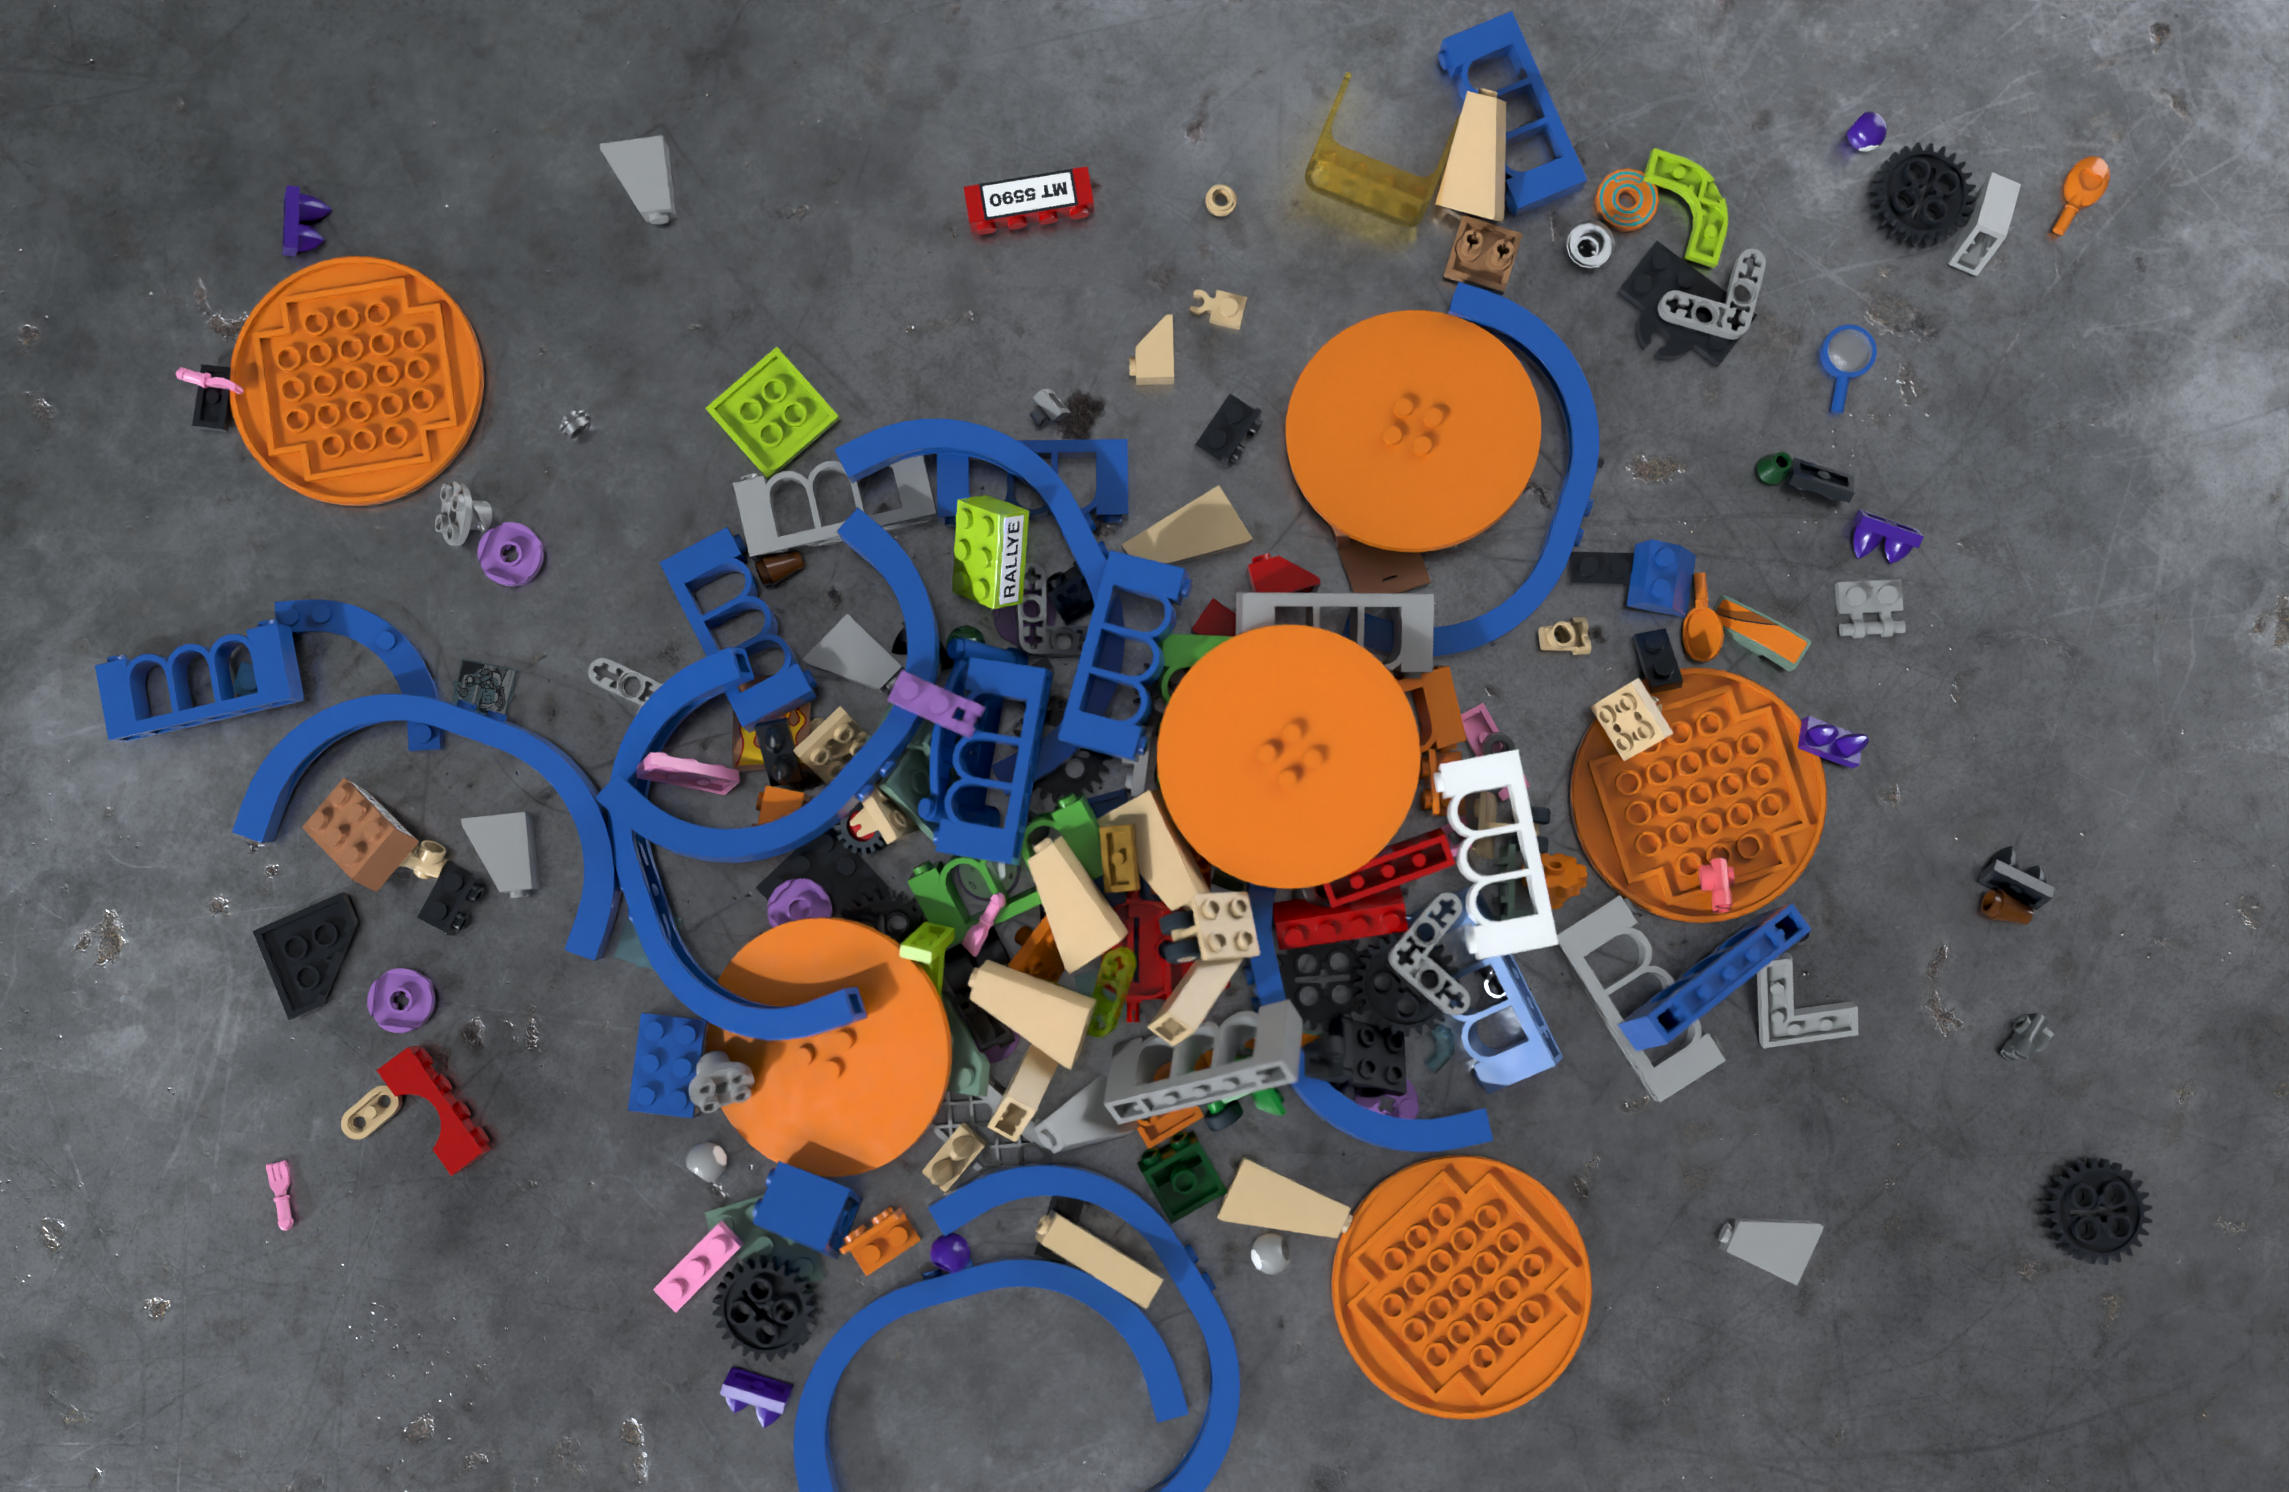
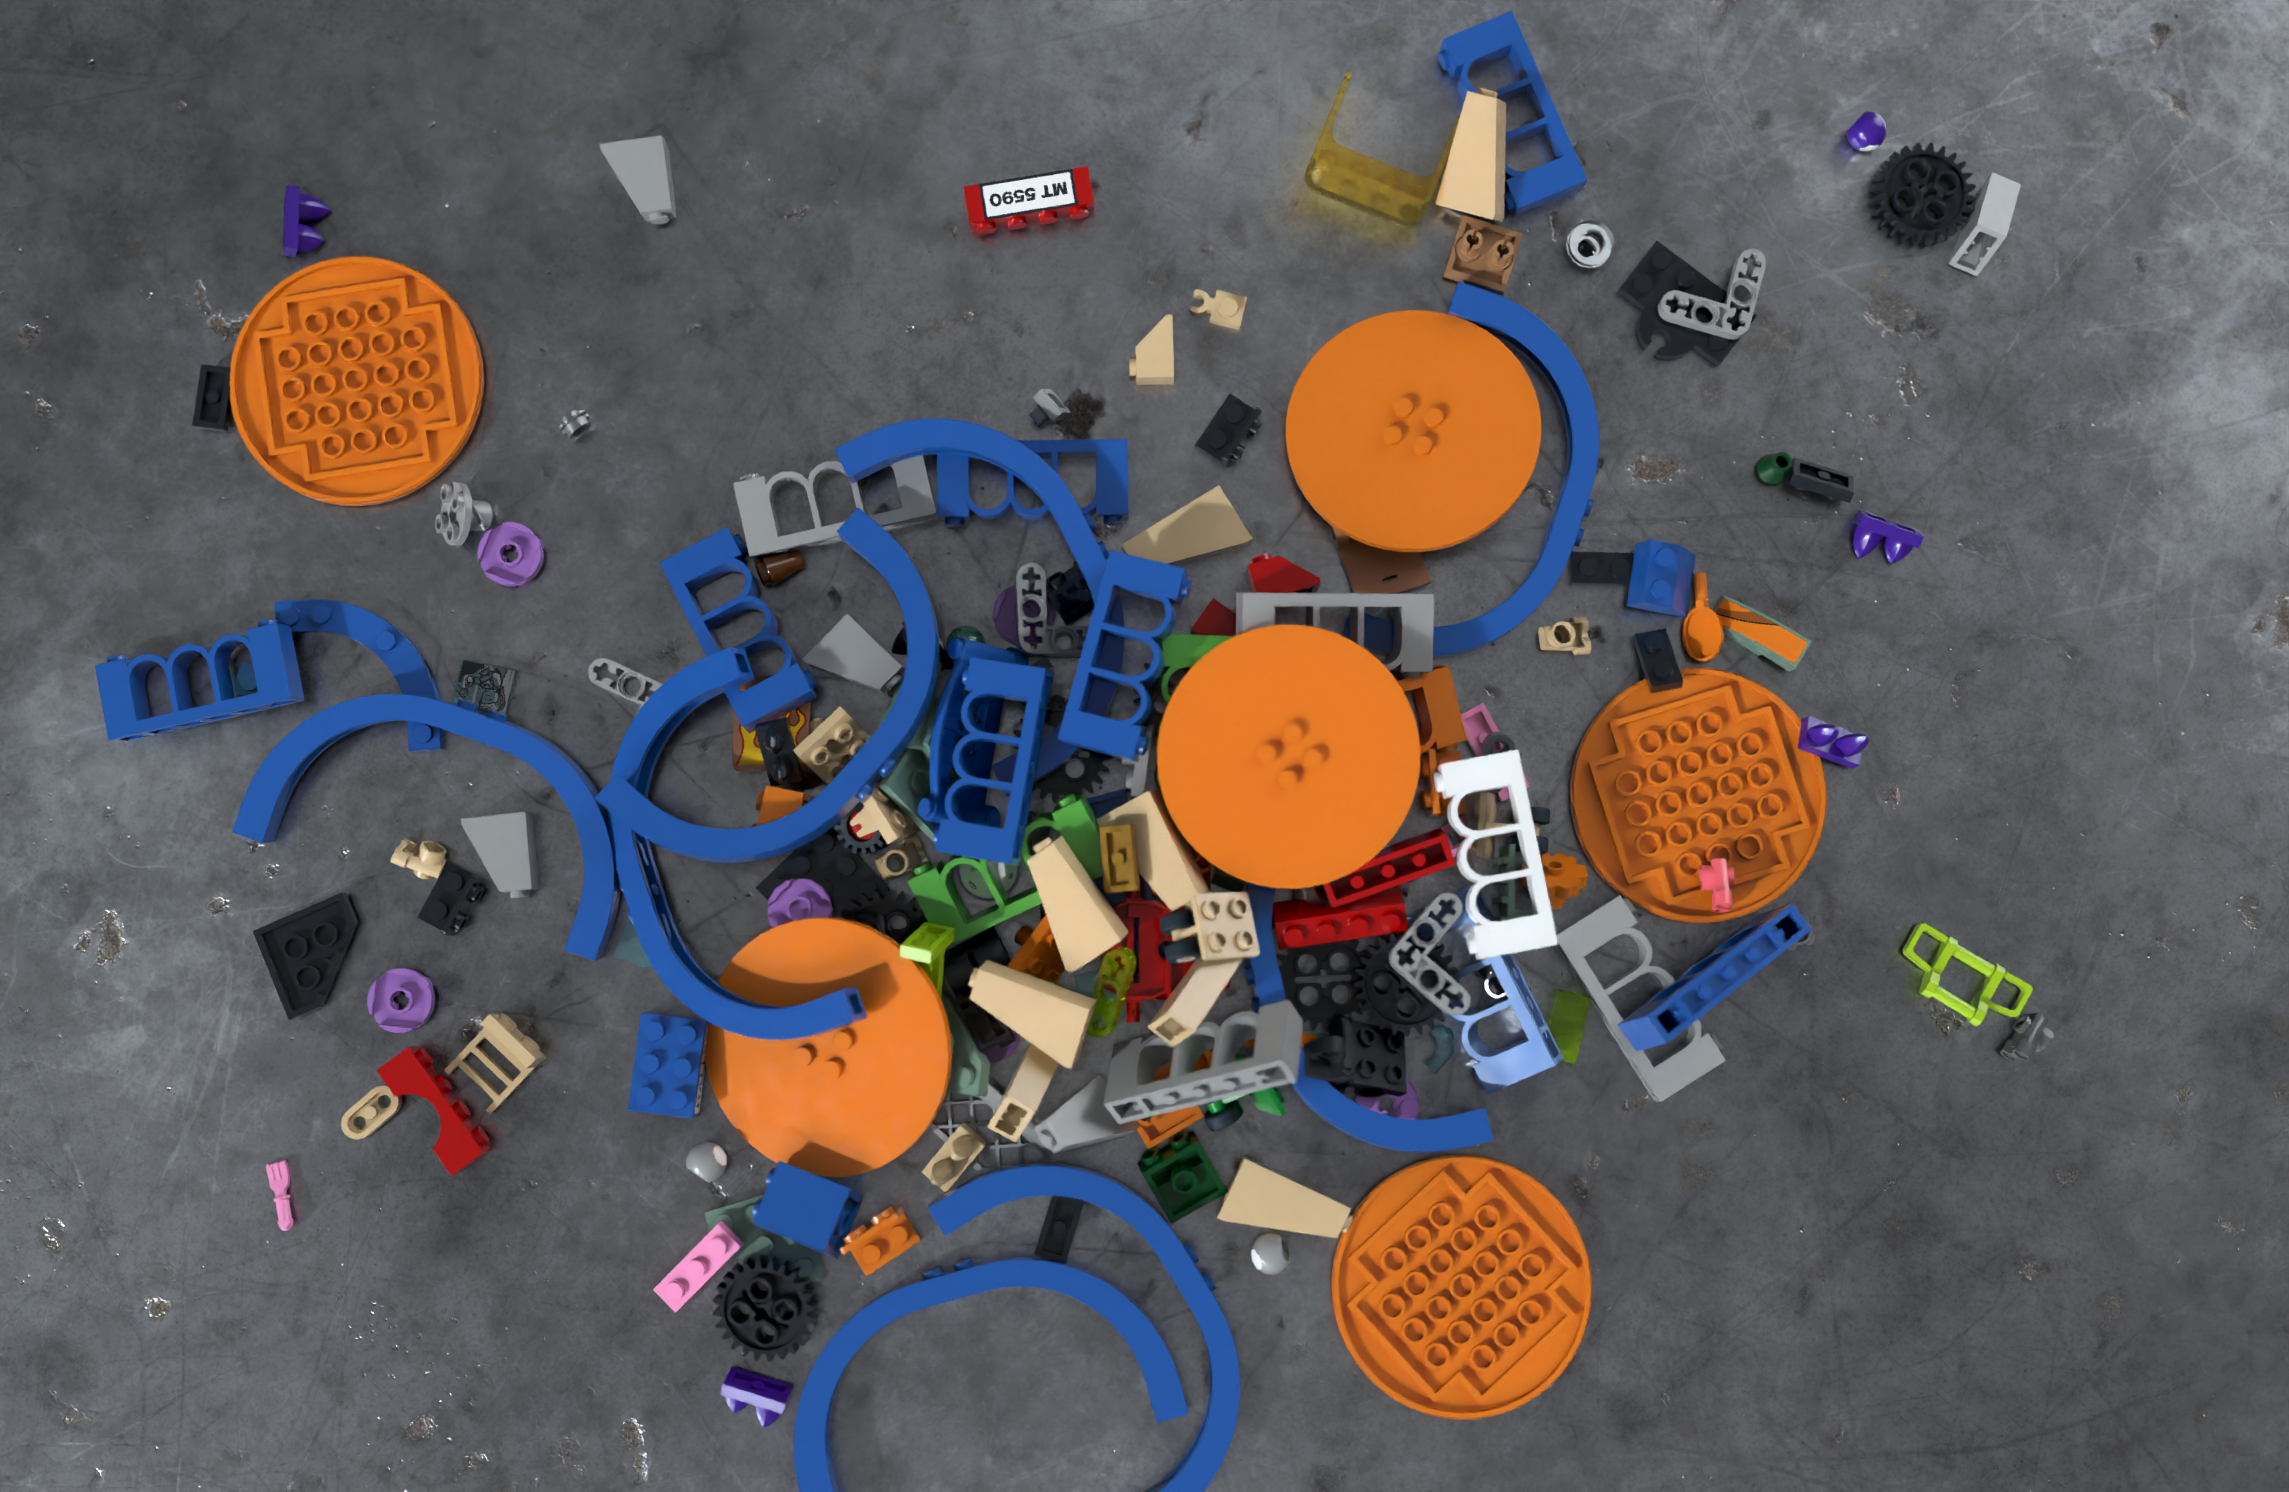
bright pink piece [176,367,244,394] -> none
nougat brick [302,778,419,892] -> none
bright pink plate [637,752,740,795] -> none
light grey plate [688,1051,754,1113] -> none
lime plate [705,347,840,480] -> none
medium lavender plate [888,670,985,738] -> none
dark purple piece [929,1232,971,1274] -> none
lime brick [952,495,1029,609] -> none
bright pink piece [962,892,1006,957] -> none
tan slope [1035,1210,1163,1309] -> none
tan plate [1205,184,1237,216] -> none
tan plate [1590,678,1673,761] -> none
orange tile [1595,168,1659,232] -> none
lime plate [1642,148,1728,268] -> none
light grey slope [1718,1218,1824,1286] -> none
light grey plate [1757,952,1858,1048] -> none
piece [1820,325,1877,414] -> none
light grey plate [1835,579,1906,638] -> none
black tile [1979,846,2055,910] -> none
reddish brown cone [1981,889,2034,925] -> none
black gear [2042,1158,2153,1265] -> none
orange piece [2053,156,2110,235] -> none
none -> tan plate [444,1013,547,1115]
none -> tan plate [874,834,928,881]
none -> clear neon green slope [1549,989,1590,1064]
none -> lime bar [1902,923,2033,1027]

